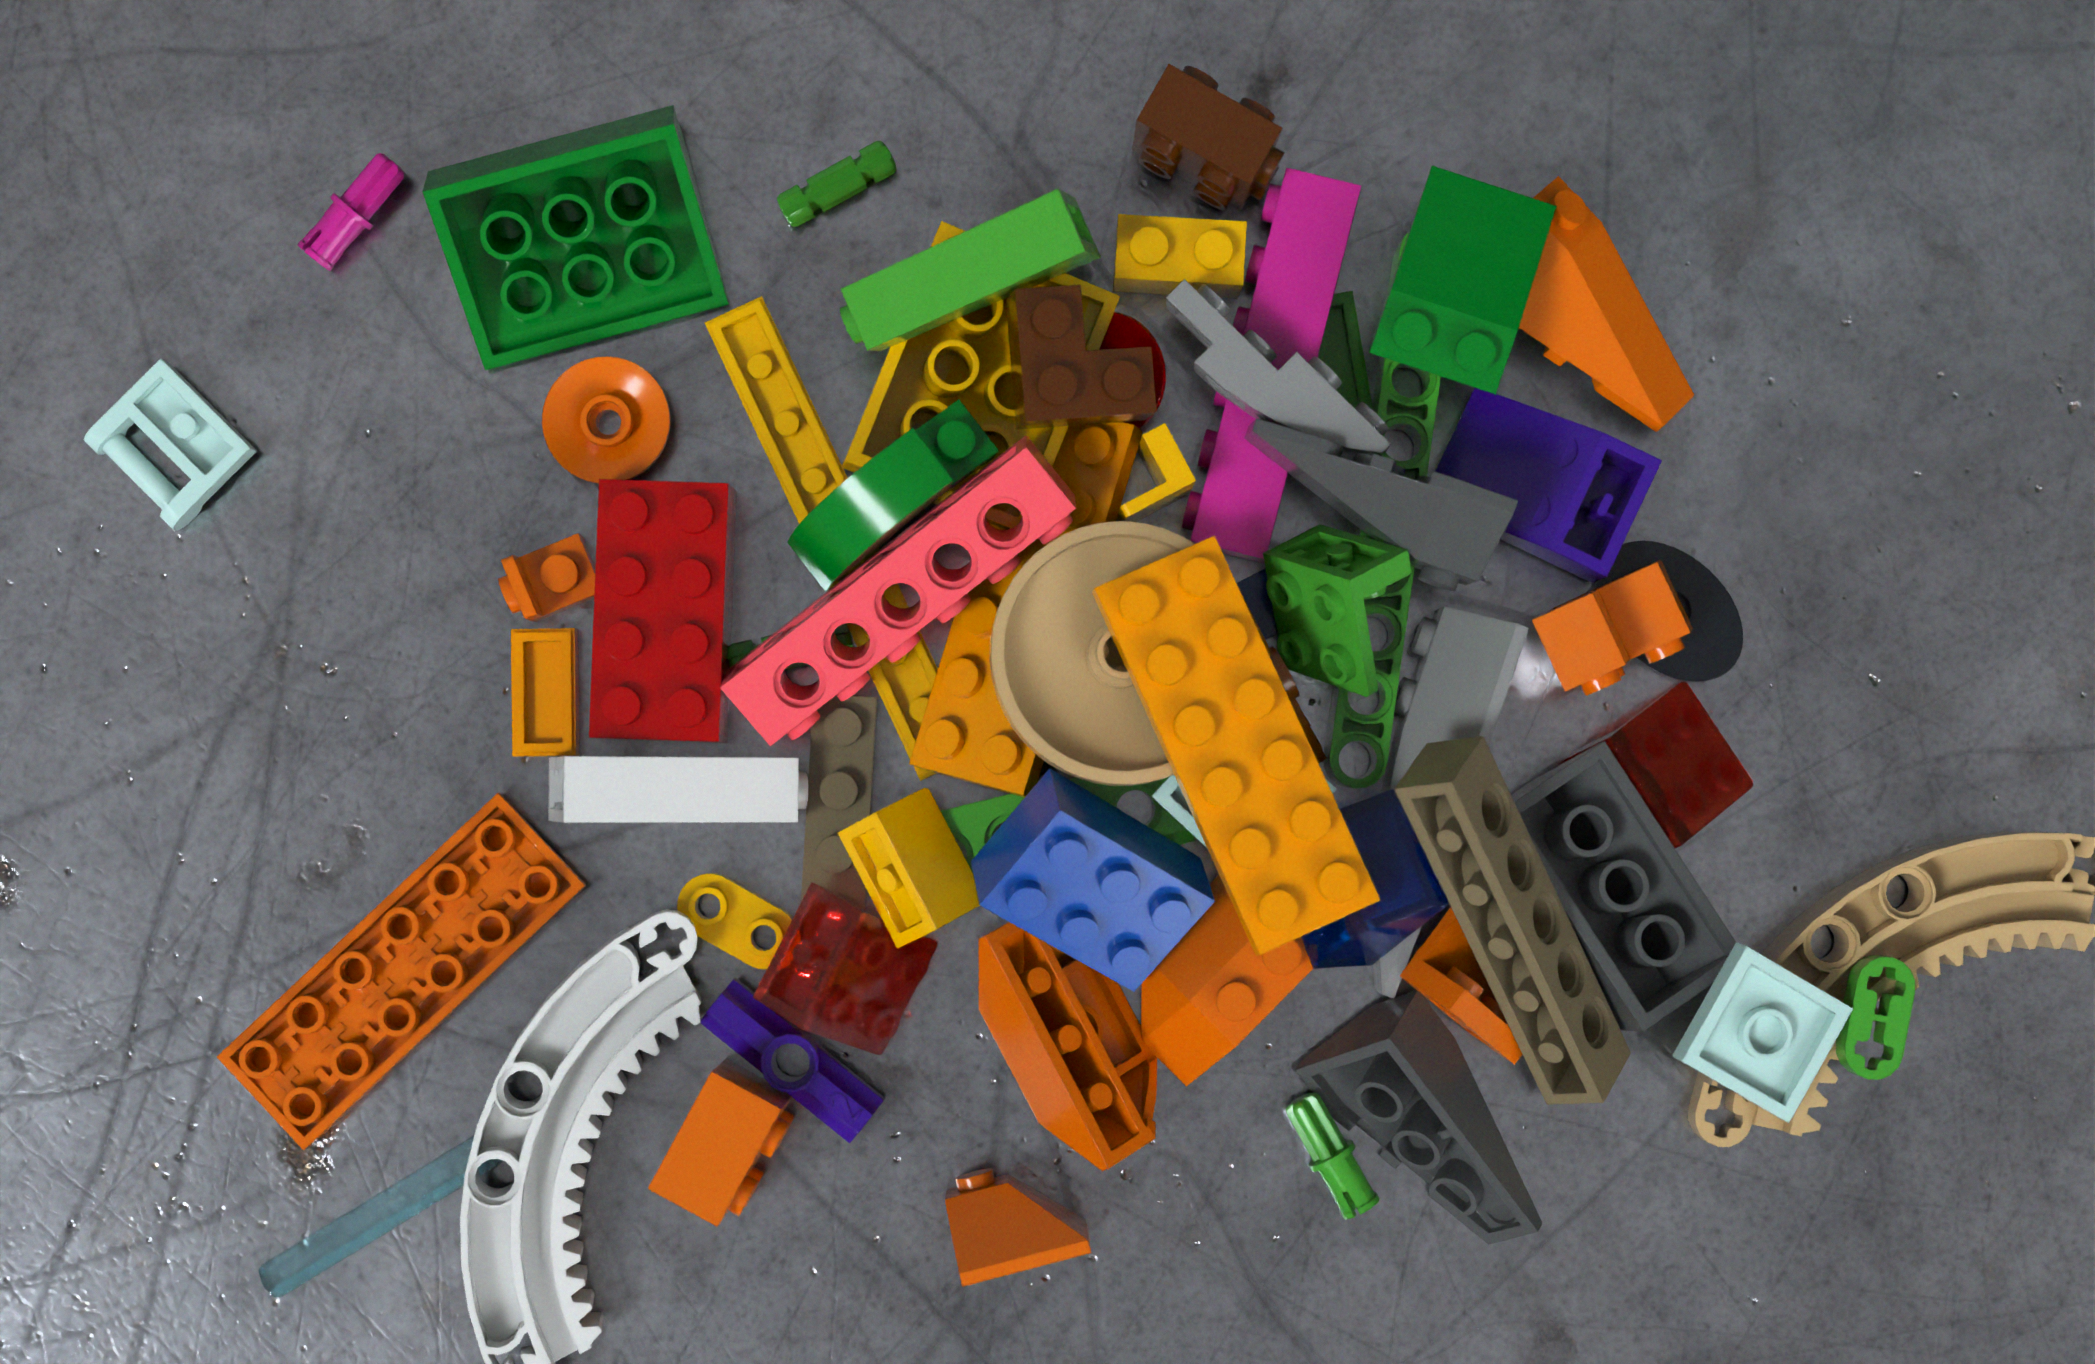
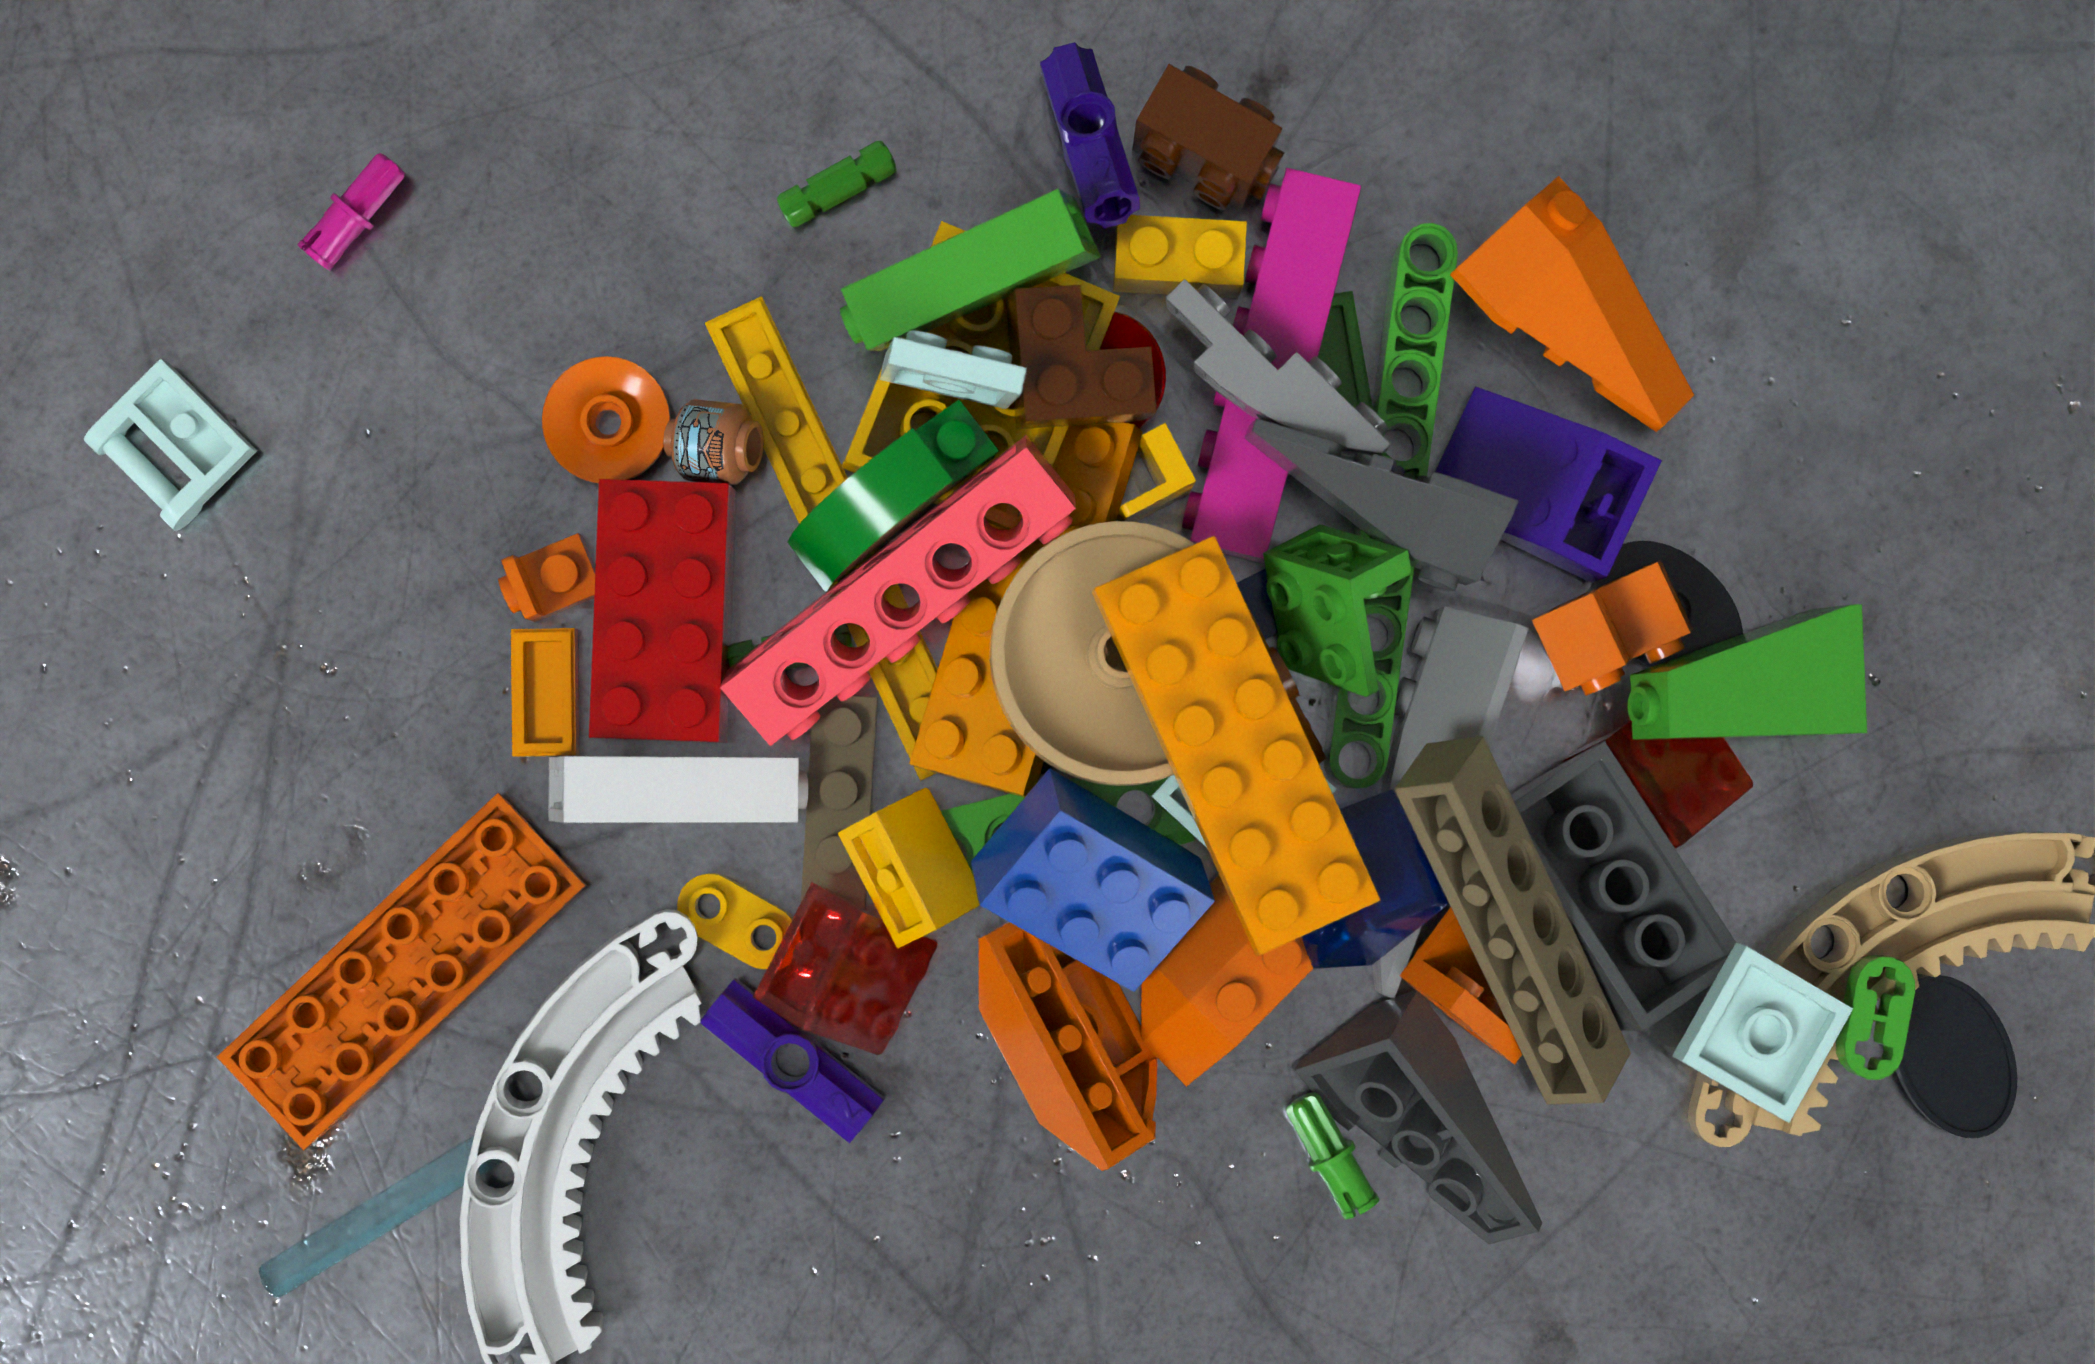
green slope [422,105,729,370] -> none
orange brick [648,1059,795,1227] -> none
orange slope [945,1168,1091,1287] -> none
green slope [1368,166,1556,394] -> none
none -> head [663,399,764,485]
none -> light aqua plate [880,331,1026,409]
none -> dark purple piece [1040,42,1140,228]
none -> bright green slope [1627,604,1867,740]
none -> black piece [1896,975,2017,1138]

